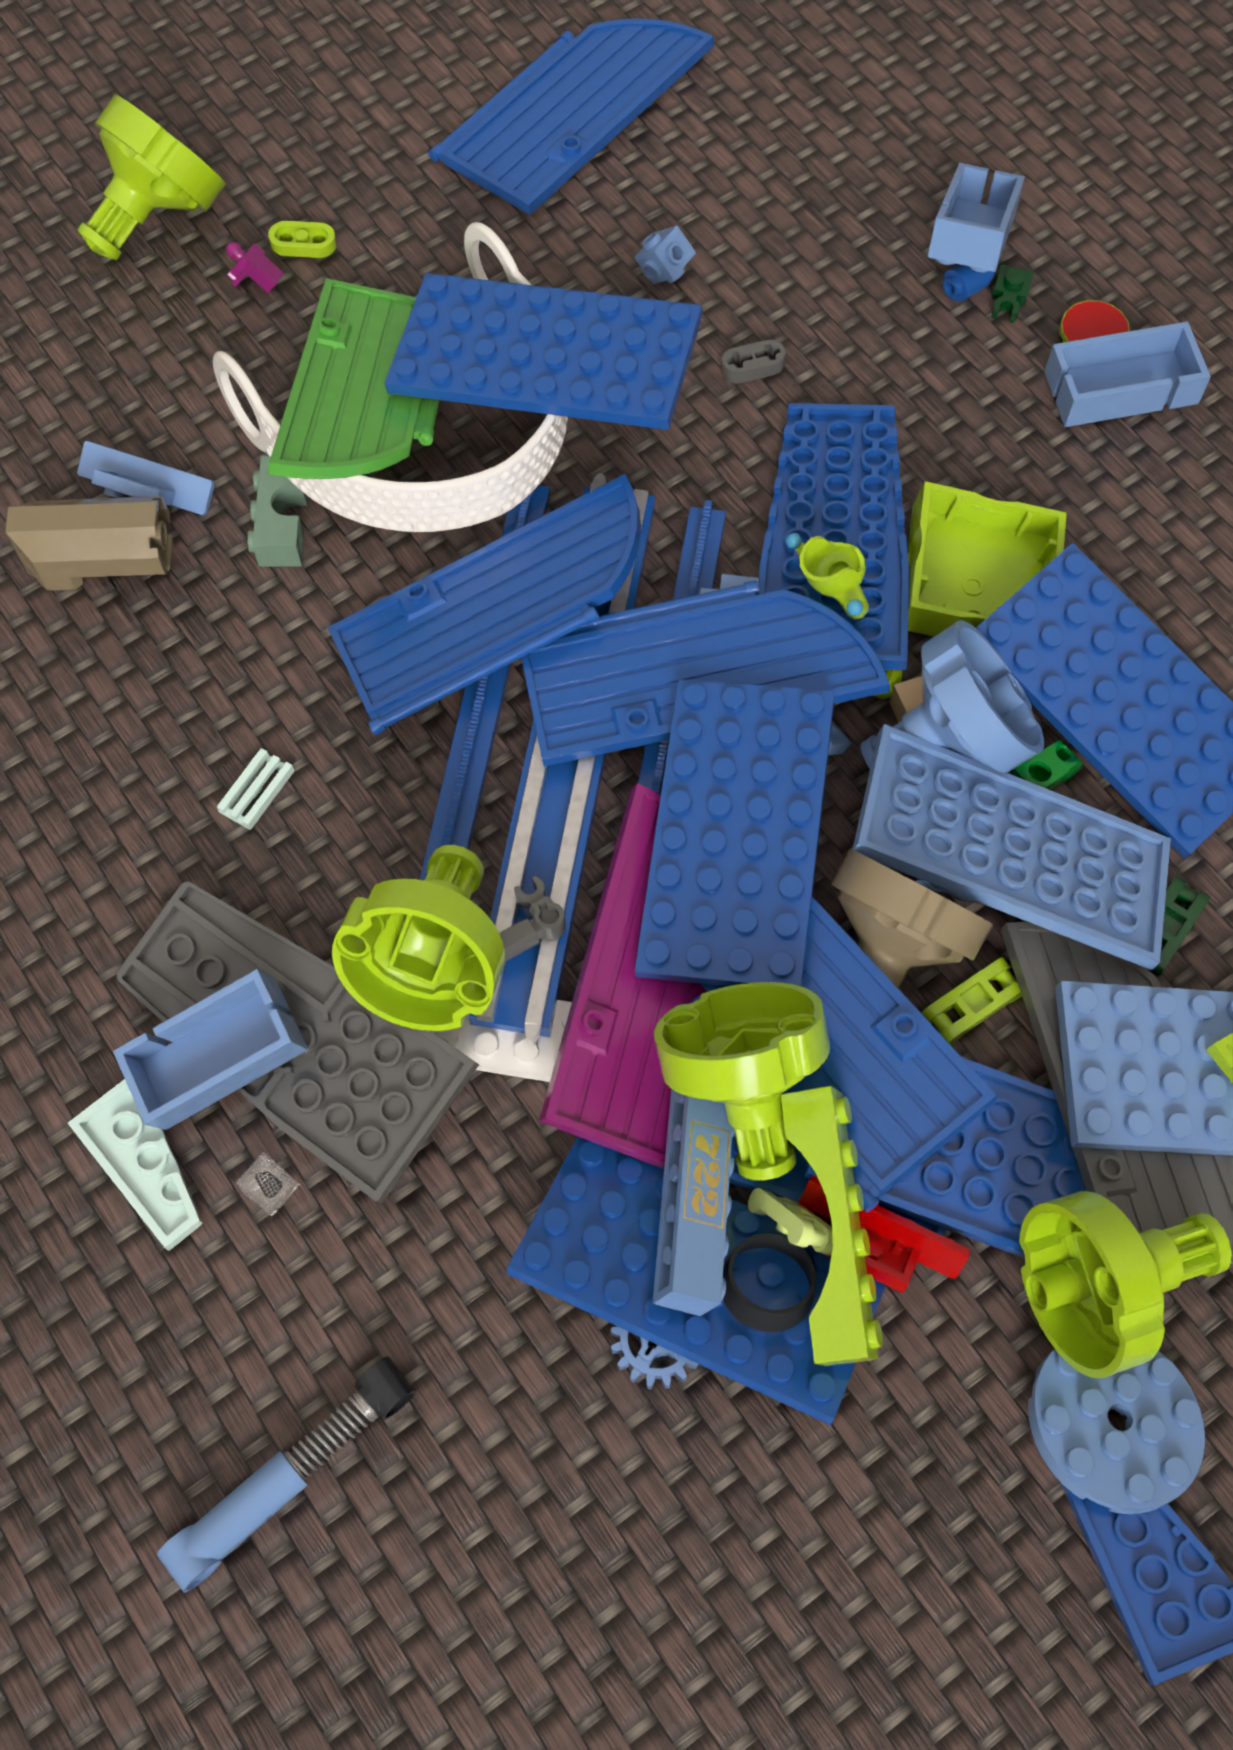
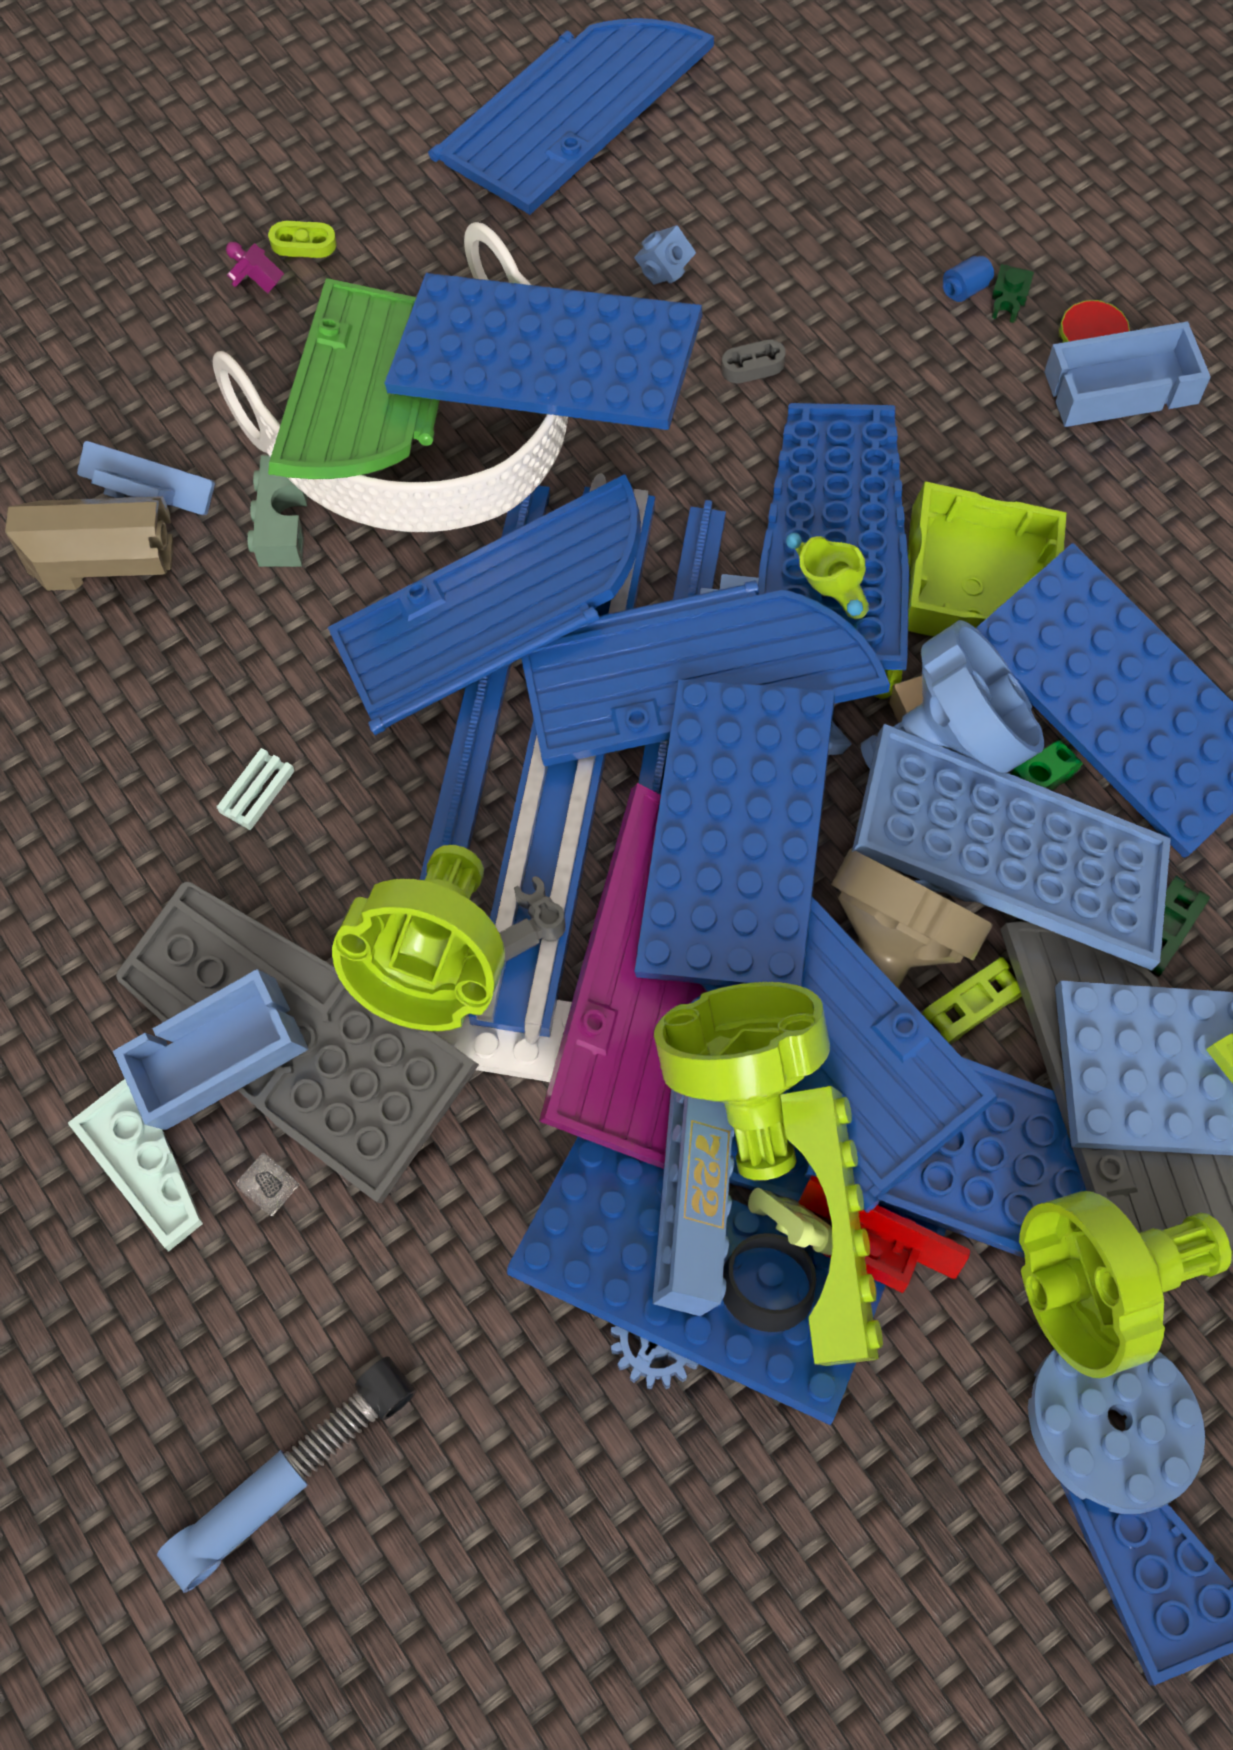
lime piece [77,94,226,261] -> none
medium blue piece [928,163,1025,272] -> none

